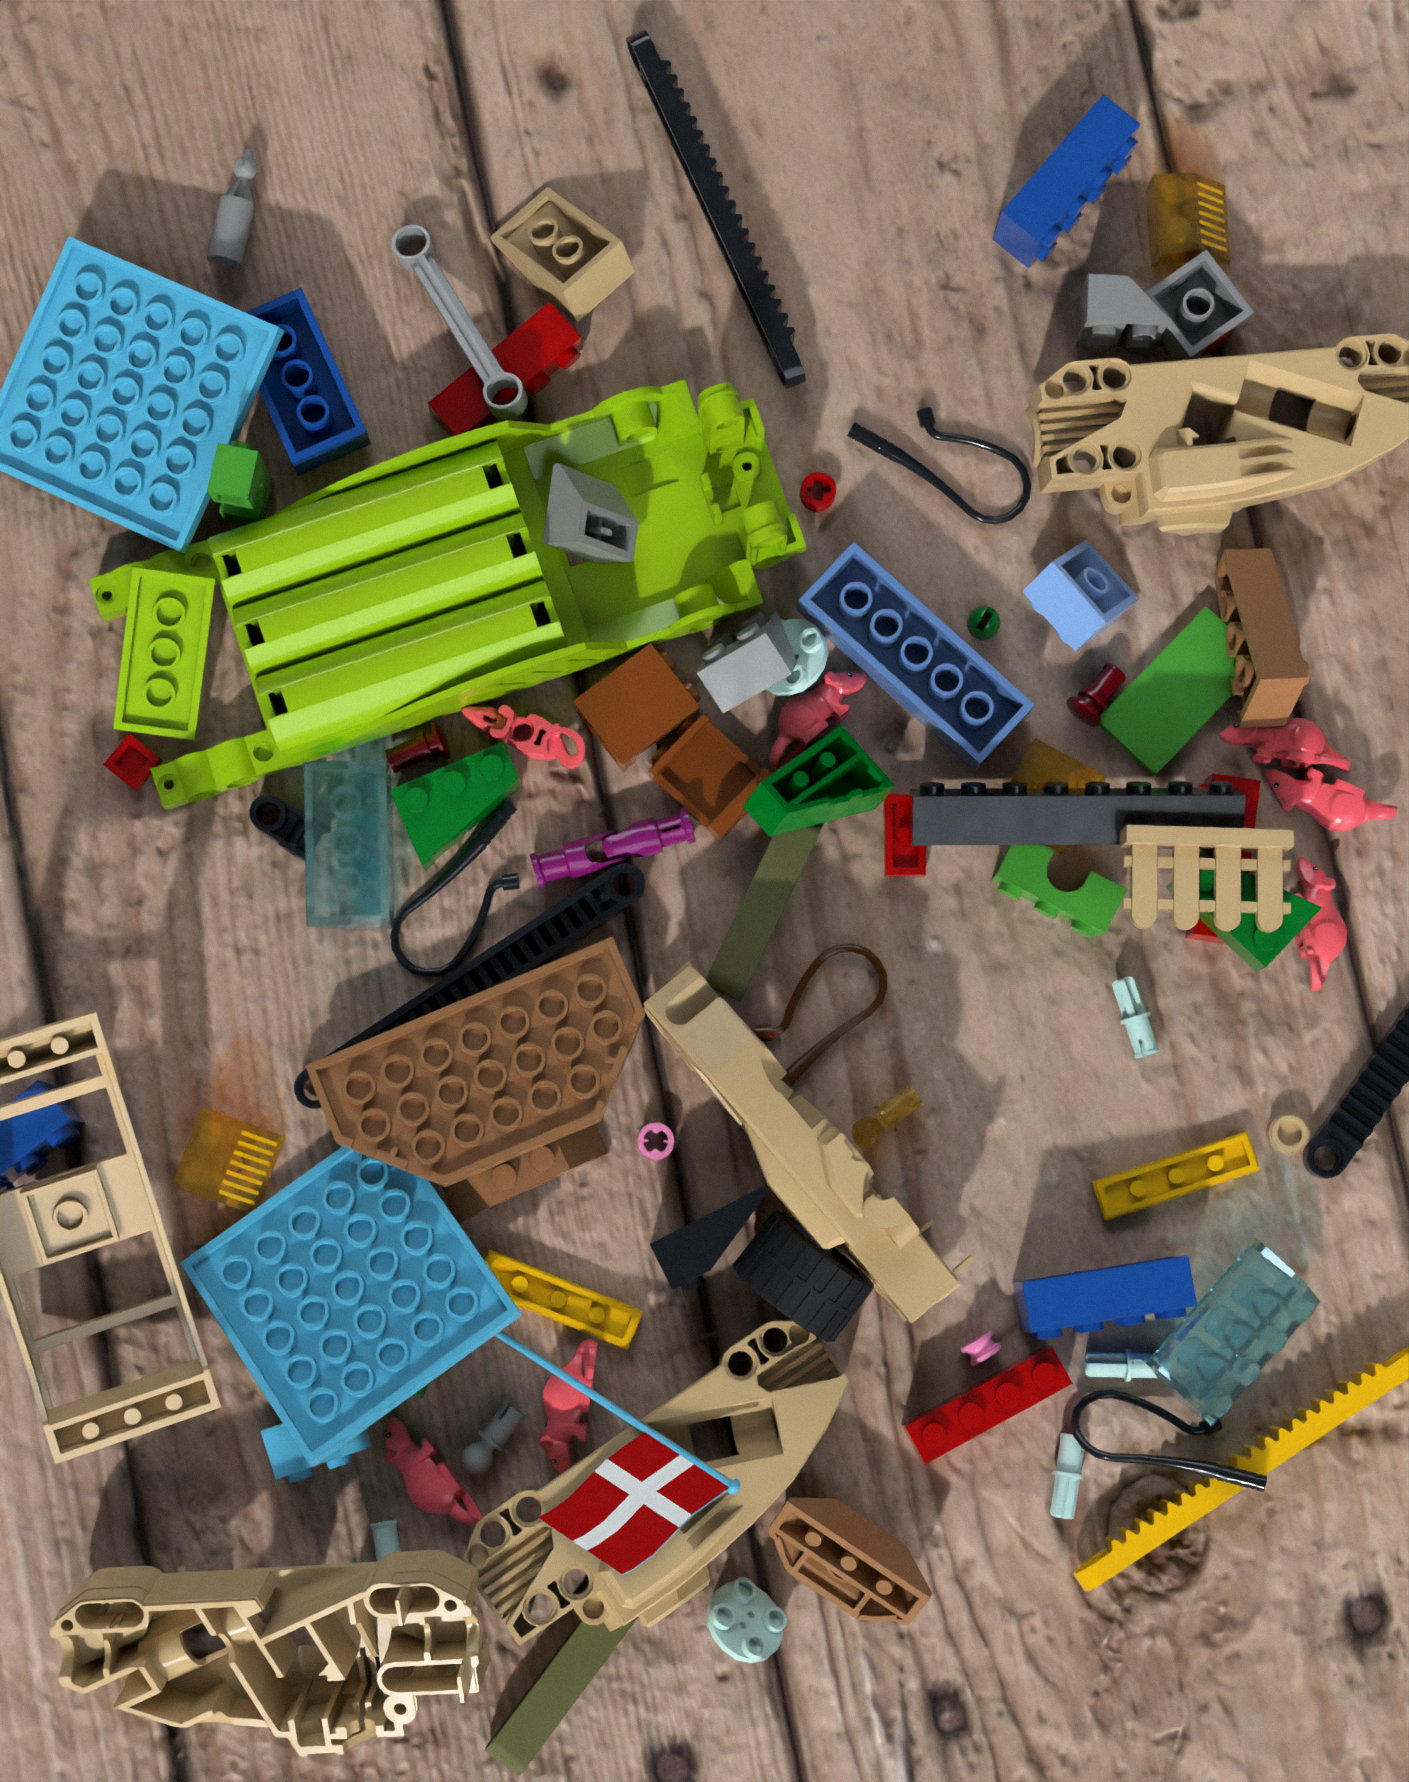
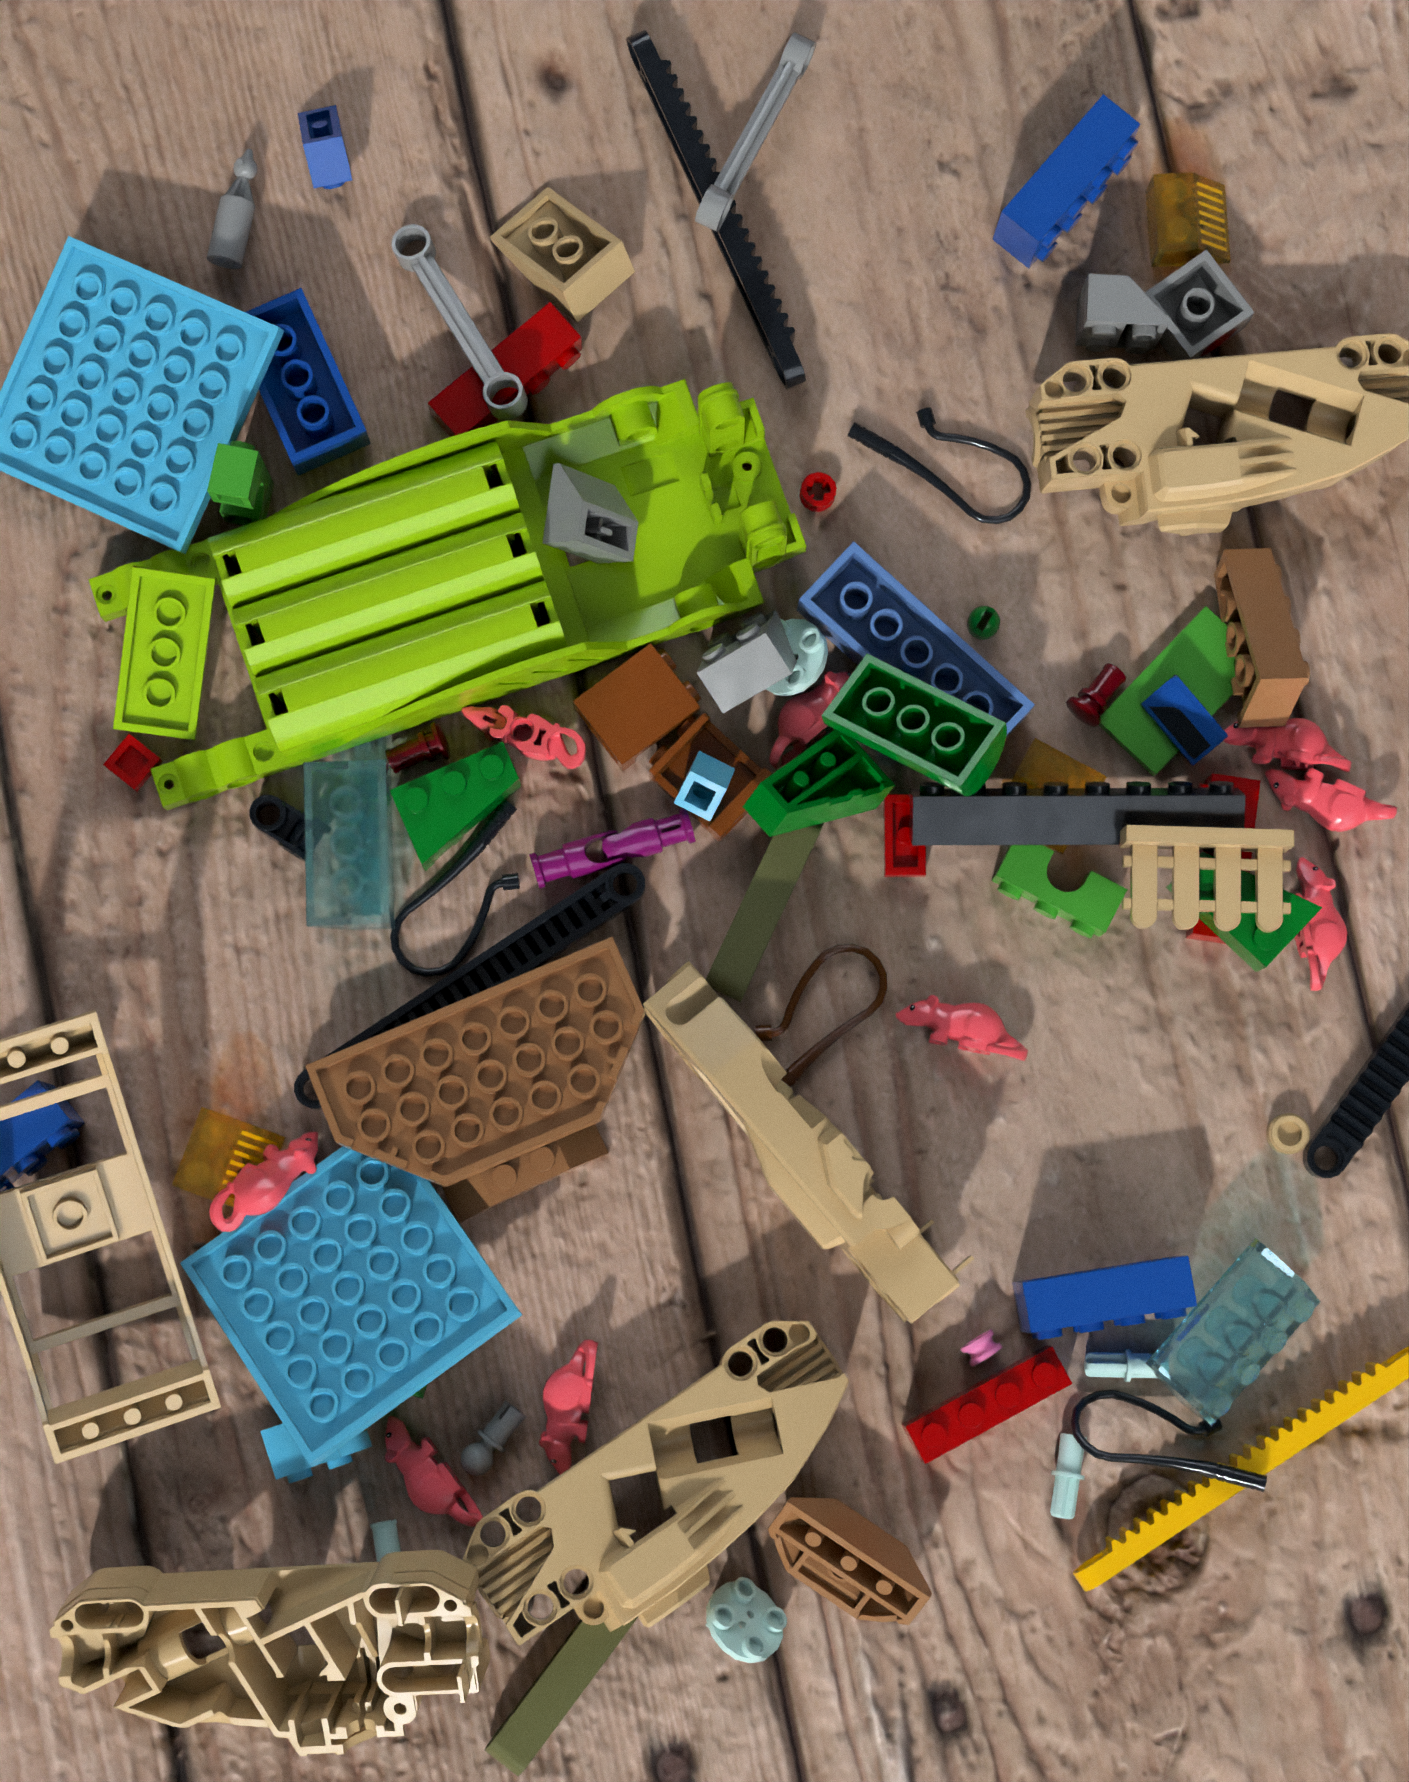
yellow tile [485,1249,643,1350] -> none
red flag [495,1330,741,1575] -> none
bright pink bush [637,1122,674,1160] -> none
black slope [650,1186,766,1293] -> none
black tyre [733,1211,874,1342] -> none
clear yellow pin [851,1084,924,1149] -> none
light blue slope [1022,539,1140,652] -> none
yellow tile [1090,1131,1261,1221] -> none
light aqua axle [1112,976,1160,1059] -> none
none -> coral animal [209,1131,318,1232]
none -> slope [298,105,352,189]
none -> medium azure brick [674,751,735,821]
none -> light grey piece [695,32,816,232]
none -> green brick [821,653,1007,797]
none -> coral animal [895,995,1028,1061]
none -> blue slope [1140,675,1228,766]

